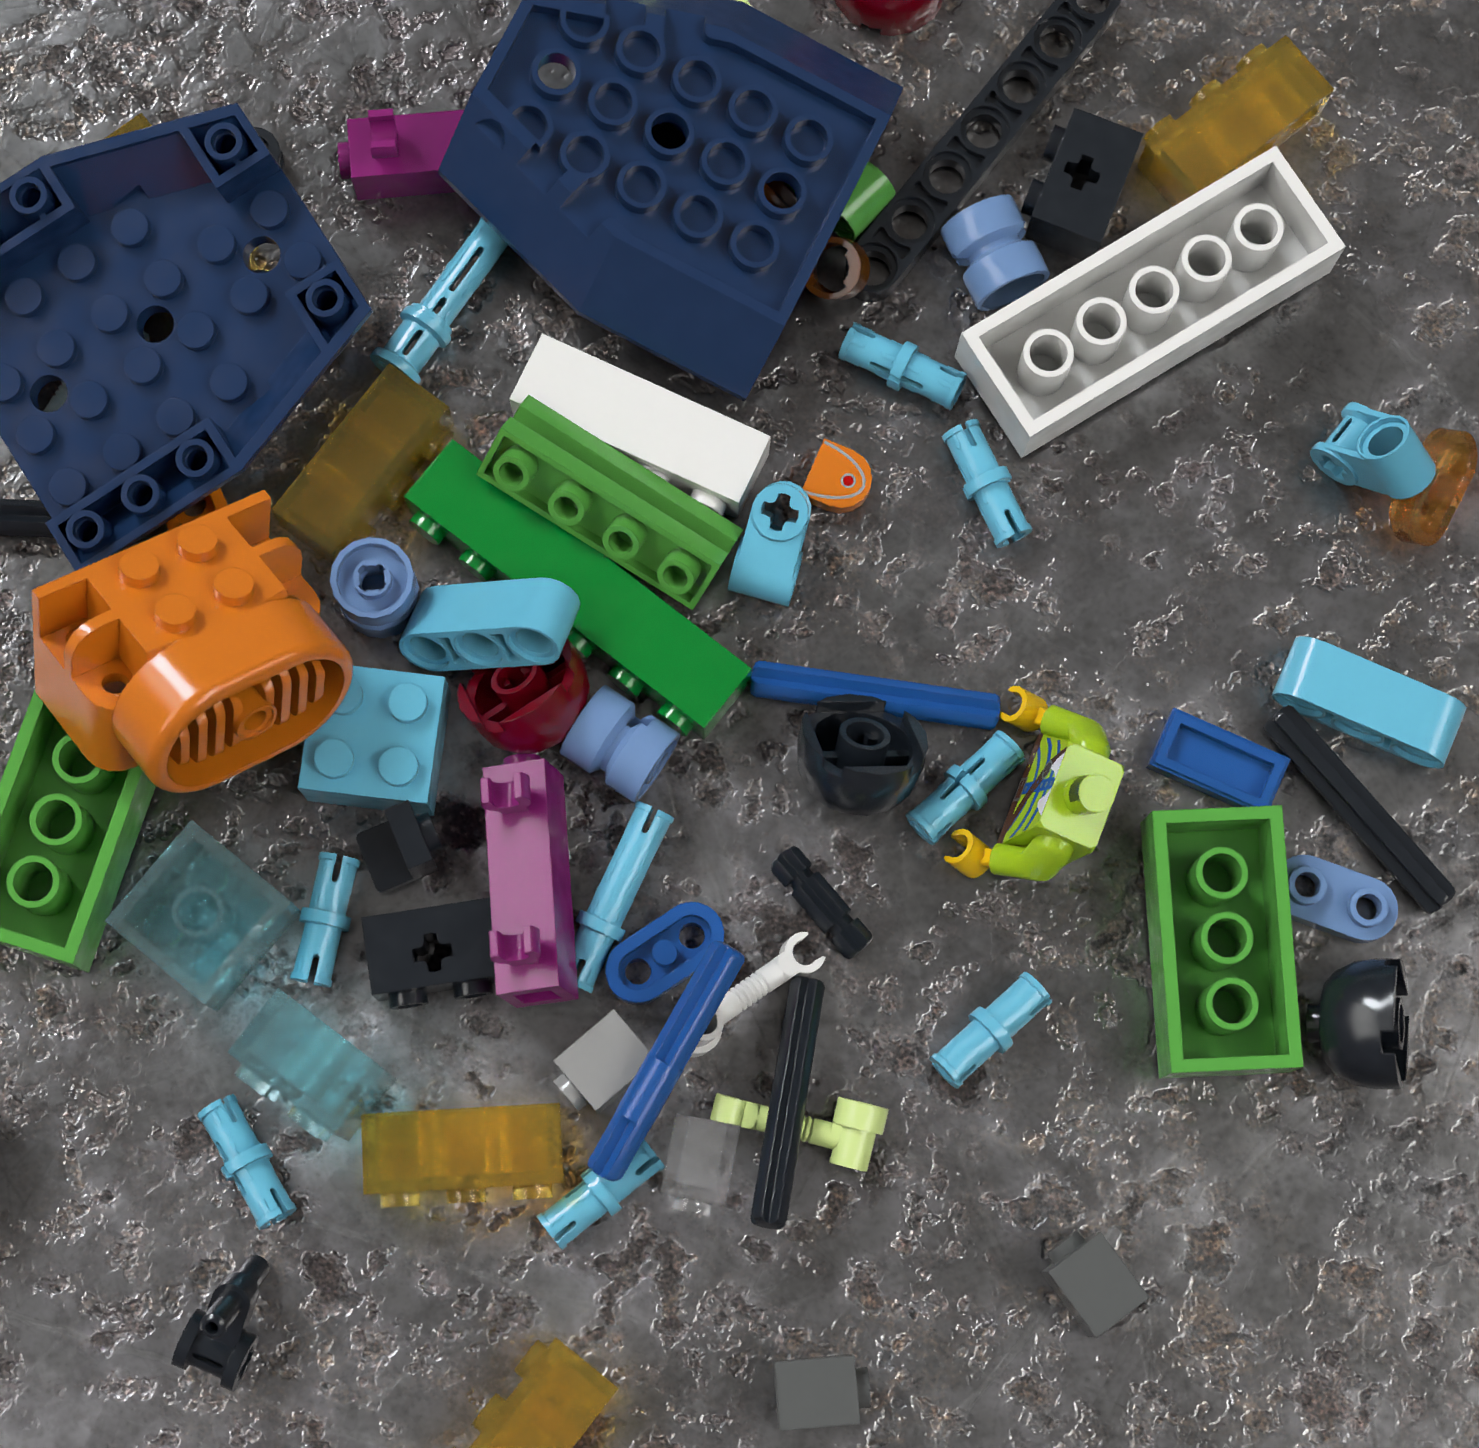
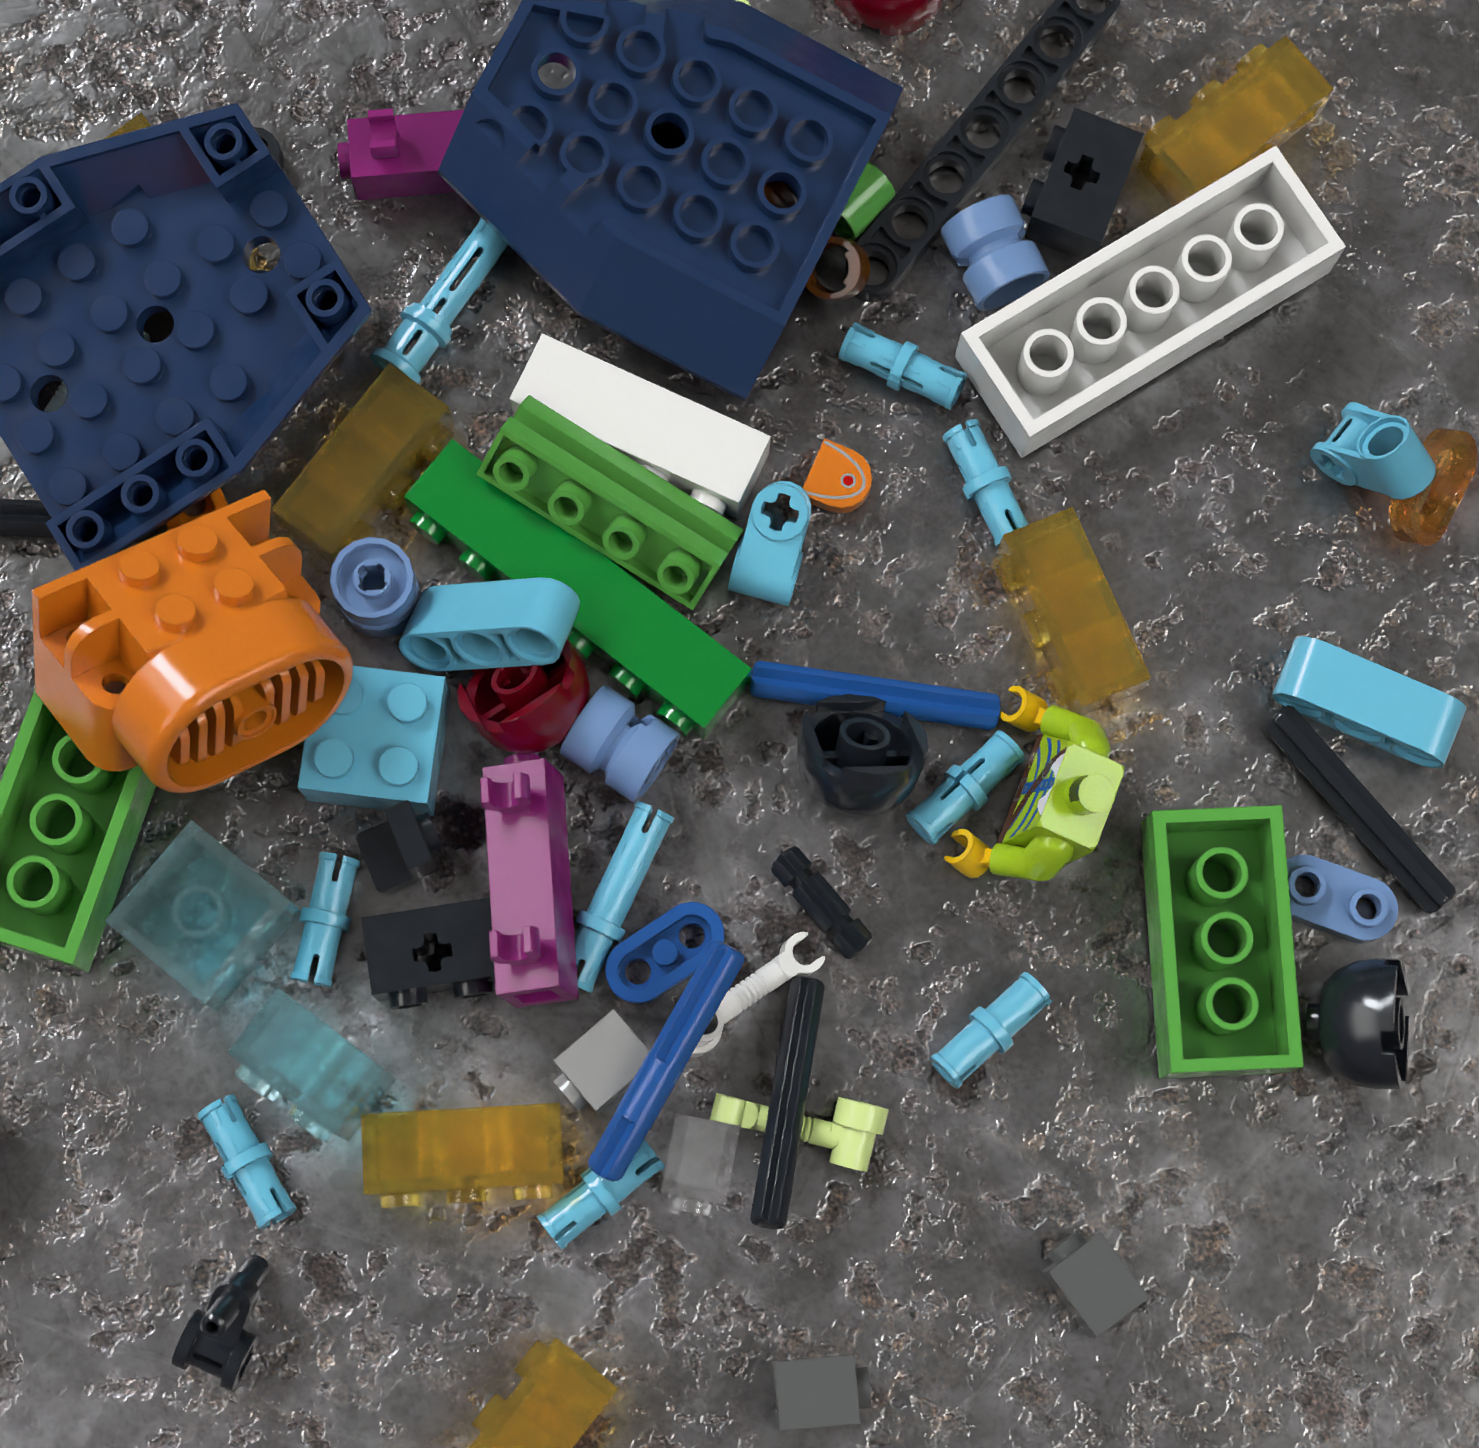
blue tile [1146,707,1291,807] -> none
none -> clear yellow brick [993,506,1151,716]

